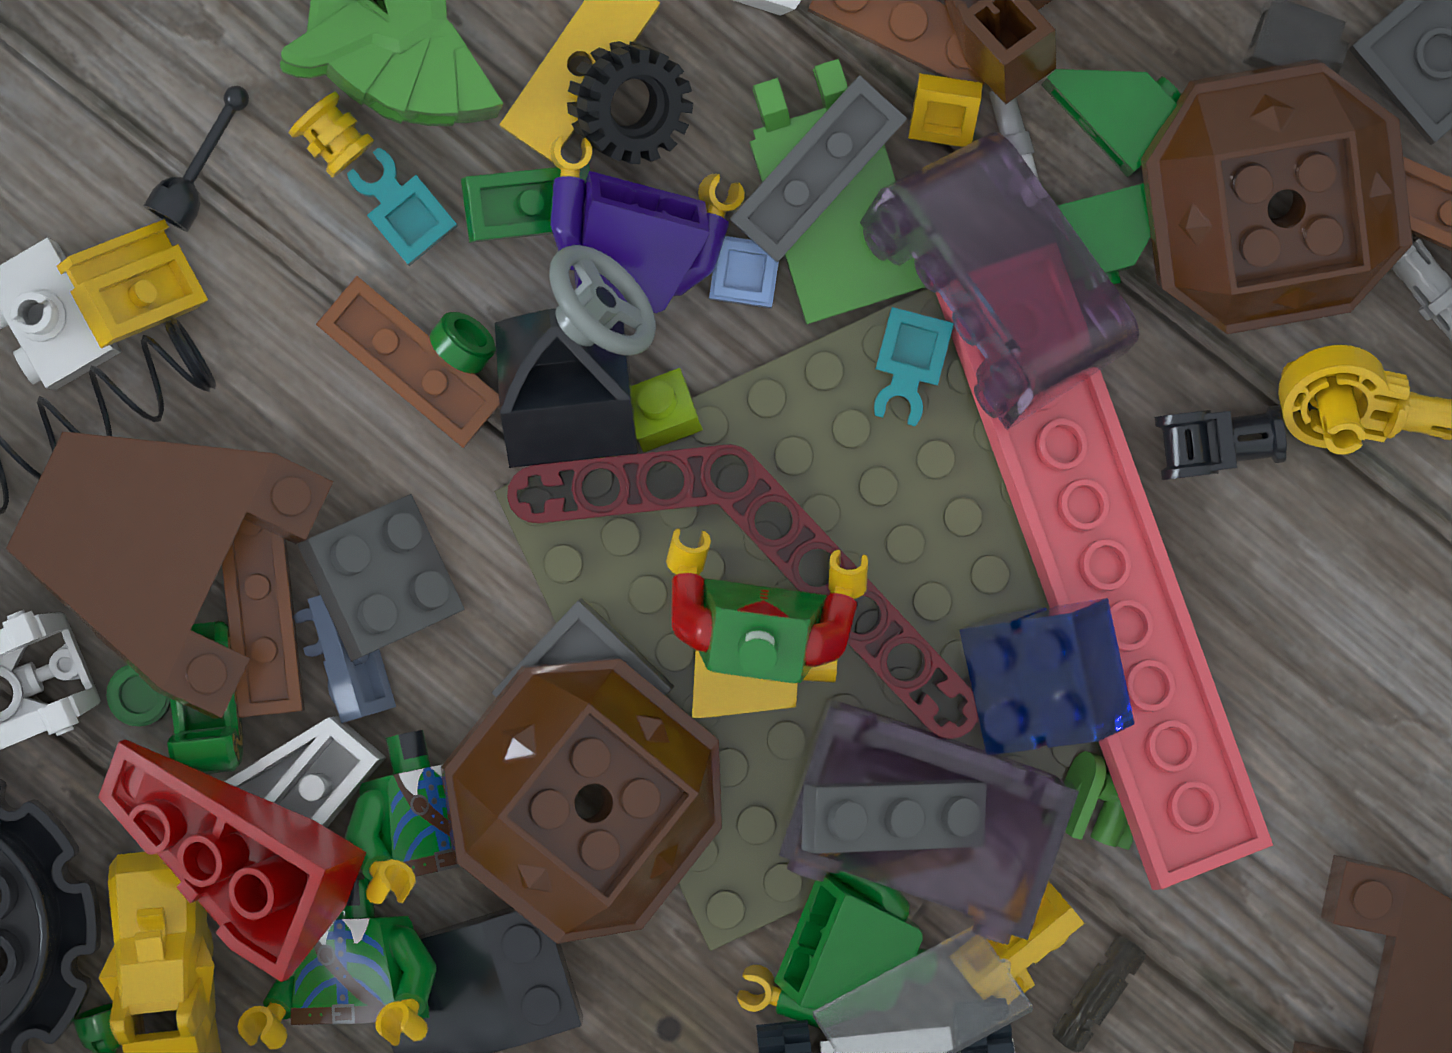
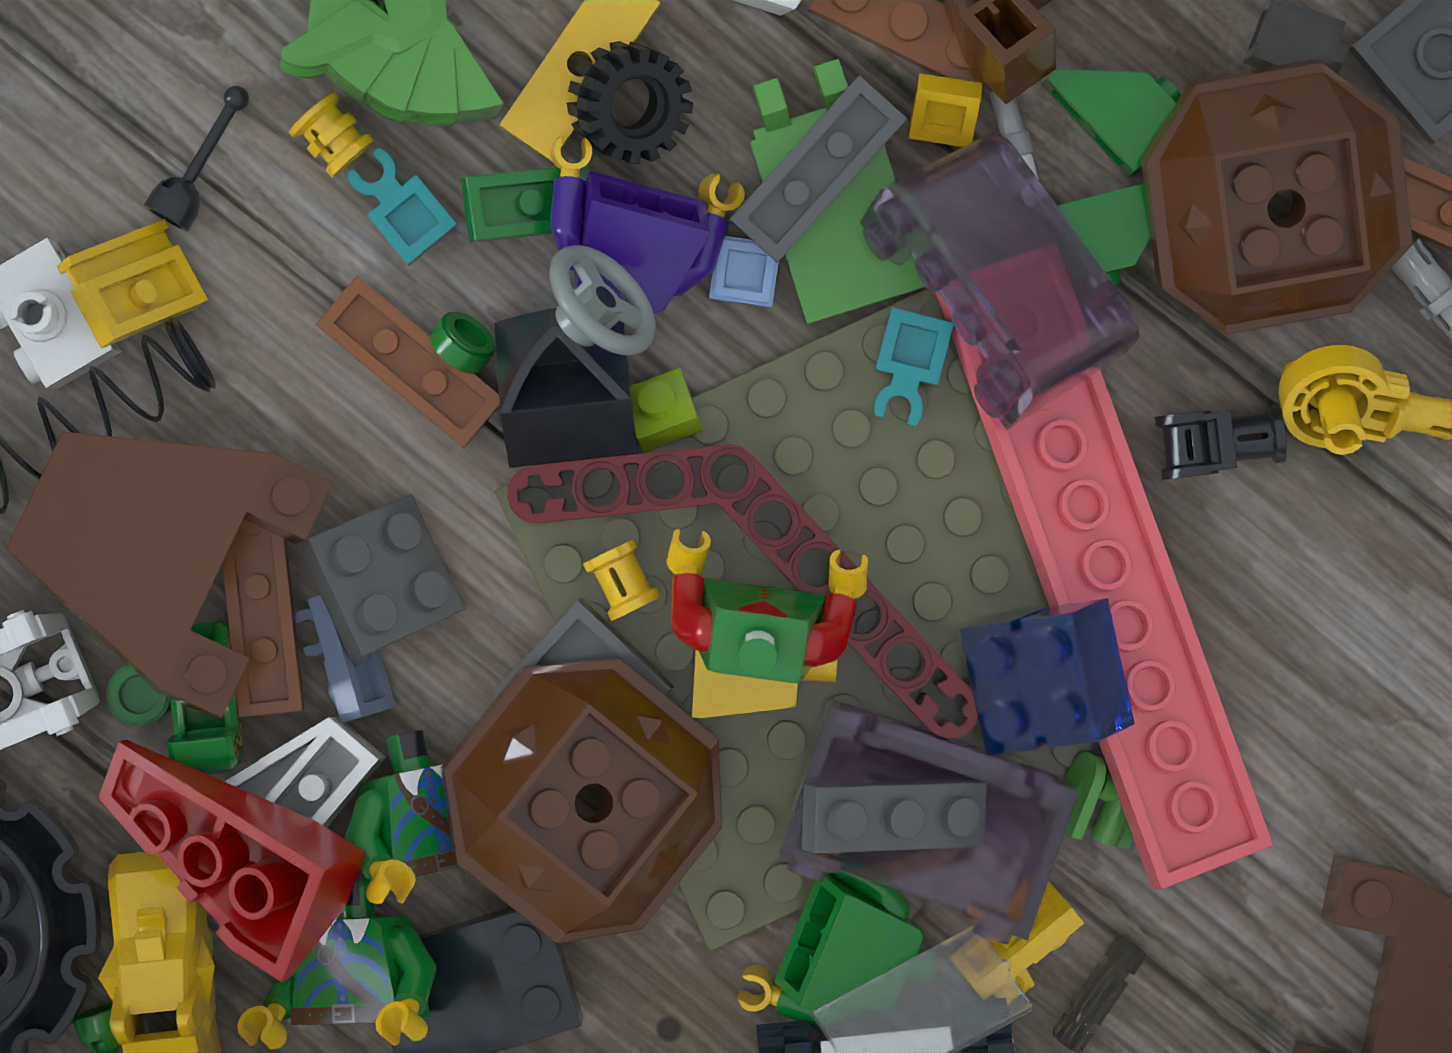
none -> yellow bush [583,539,662,621]

